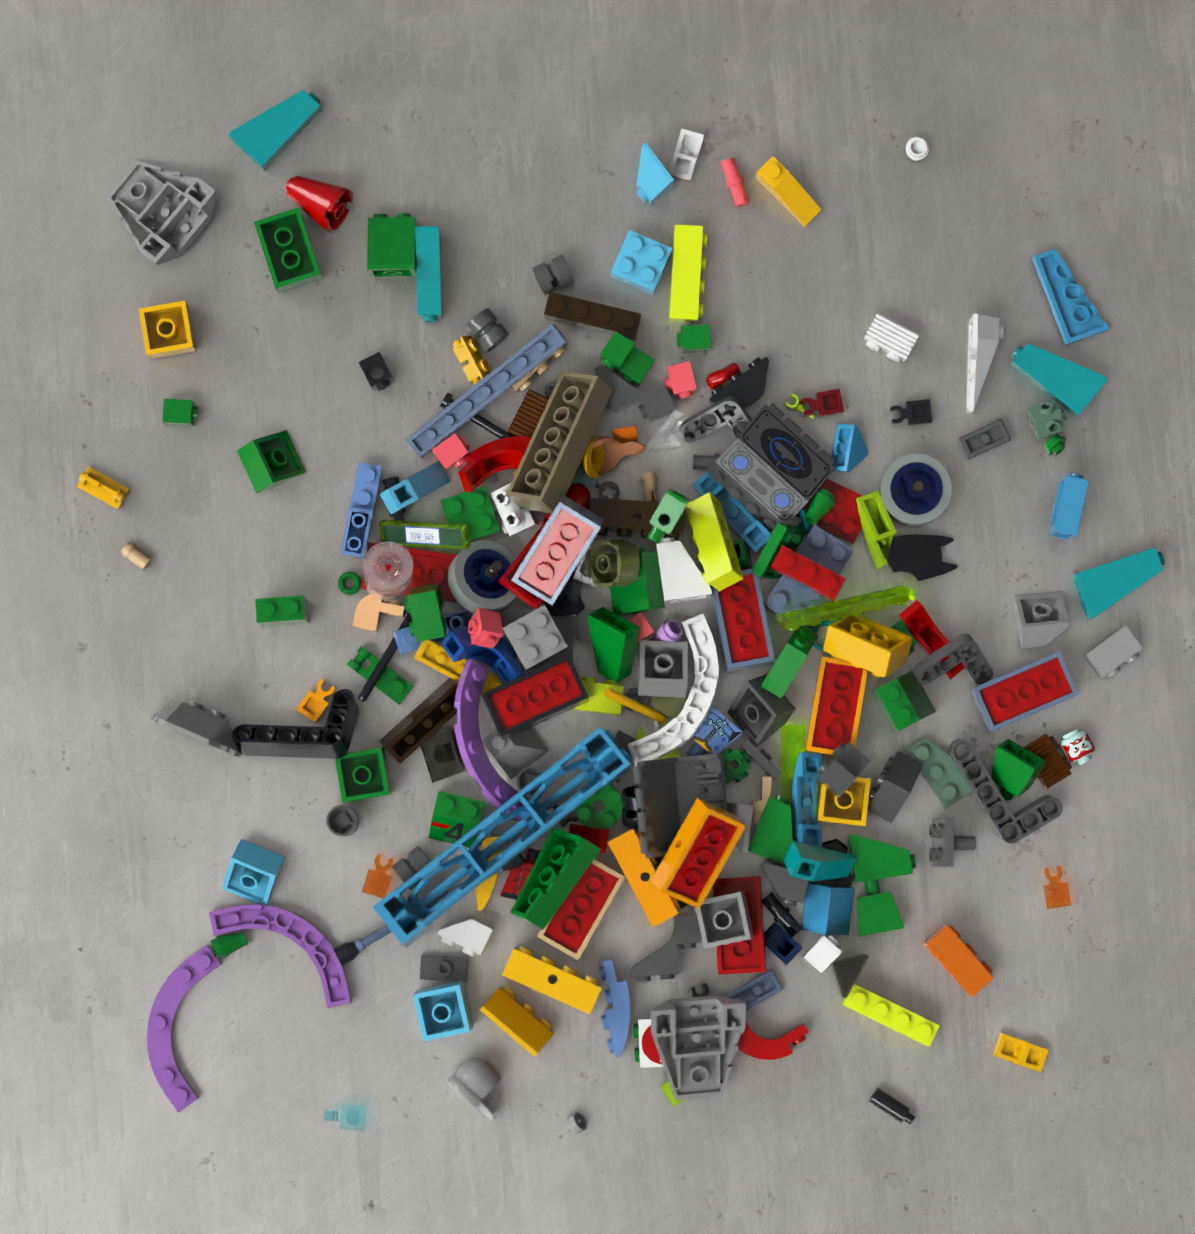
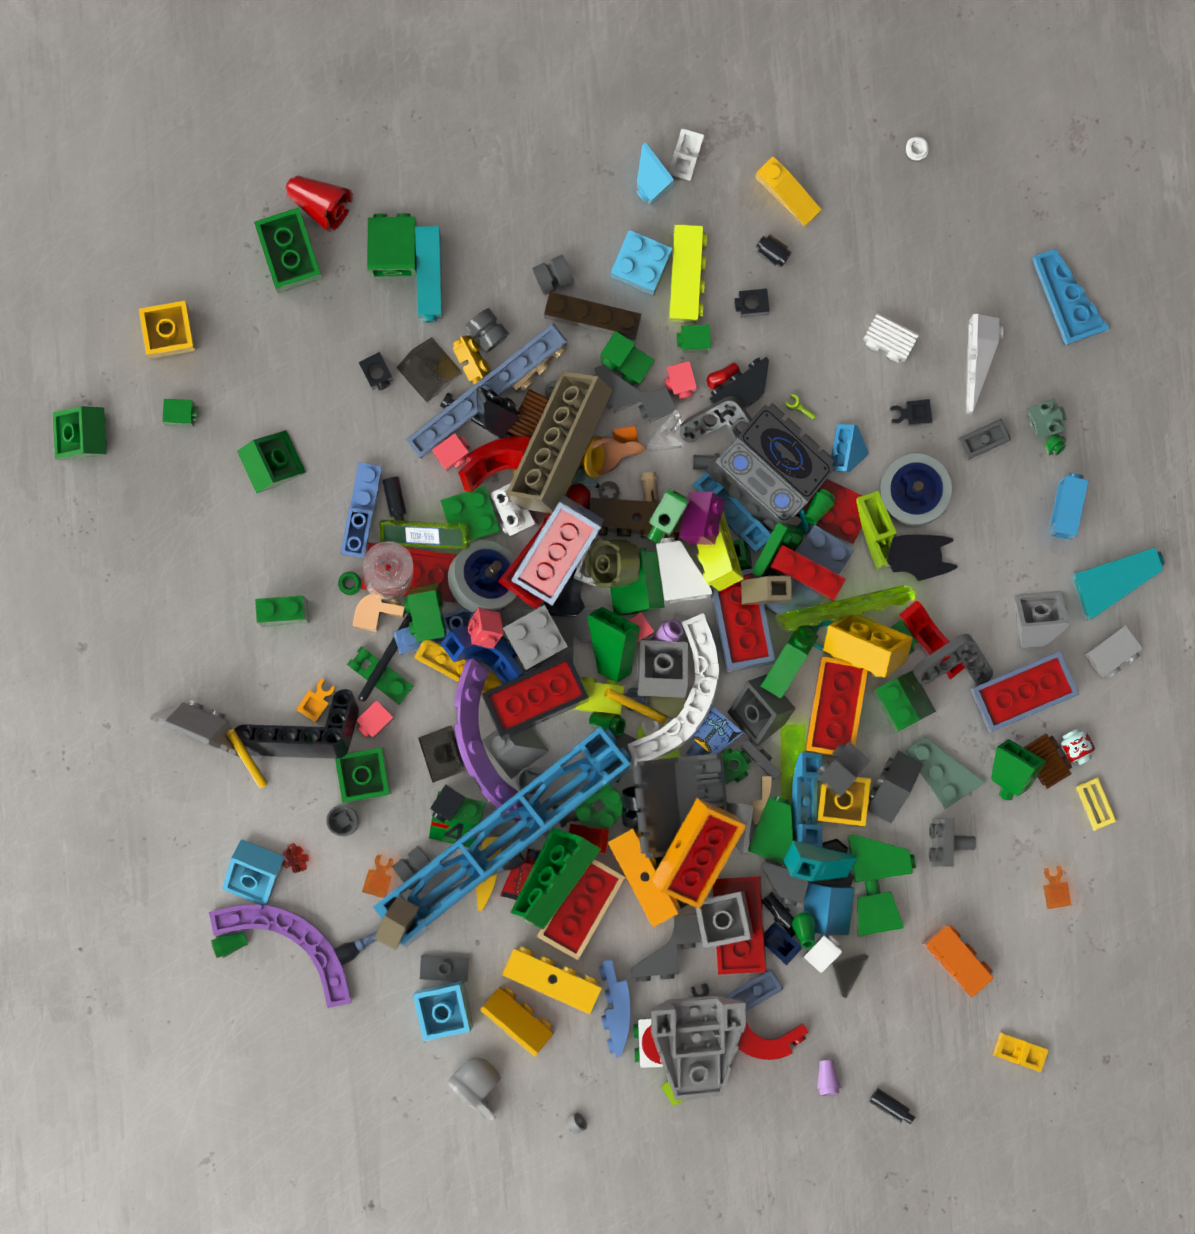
yellow hinge [77,466,129,509] -> none
light grey wedge [107,160,218,265] -> none
tan pin [120,542,152,570] -> none
medium lavender plate [147,945,221,1112] -> none
teal slope [228,90,322,171] -> none
clear light blue plate [324,1104,366,1131] -> none
dark brown brick [379,678,458,764] -> none
medium azure slope [380,461,450,515] -> none
white slope [438,919,494,957] -> none
coral pin [720,158,750,207] -> none
dark red plate [800,389,844,417] -> none
neon yellow brick [841,983,940,1047] -> none
dark grey beam [949,739,1063,844] -> none
teal slope [1010,343,1108,418] -> none
none -> green slope [53,406,107,459]
none -> yellow bar [226,729,267,788]
none -> clear red plant [283,843,309,873]
none -> coral brick [356,700,395,738]
none -> dark tan slope [374,896,419,950]
none -> clear smoke slope [396,337,463,403]
none -> black brick [430,784,466,823]
none -> black slope [476,386,520,437]
none -> green cone [589,712,626,737]
none -> magenta brick [679,492,725,545]
none -> black brick [734,288,770,318]
none -> dark tan slope [741,576,792,605]
none -> black brick [756,235,792,268]
none -> green cone [792,912,816,949]
none -> lavender cone [817,1060,841,1096]
none -> light yellow tile [1075,777,1117,830]

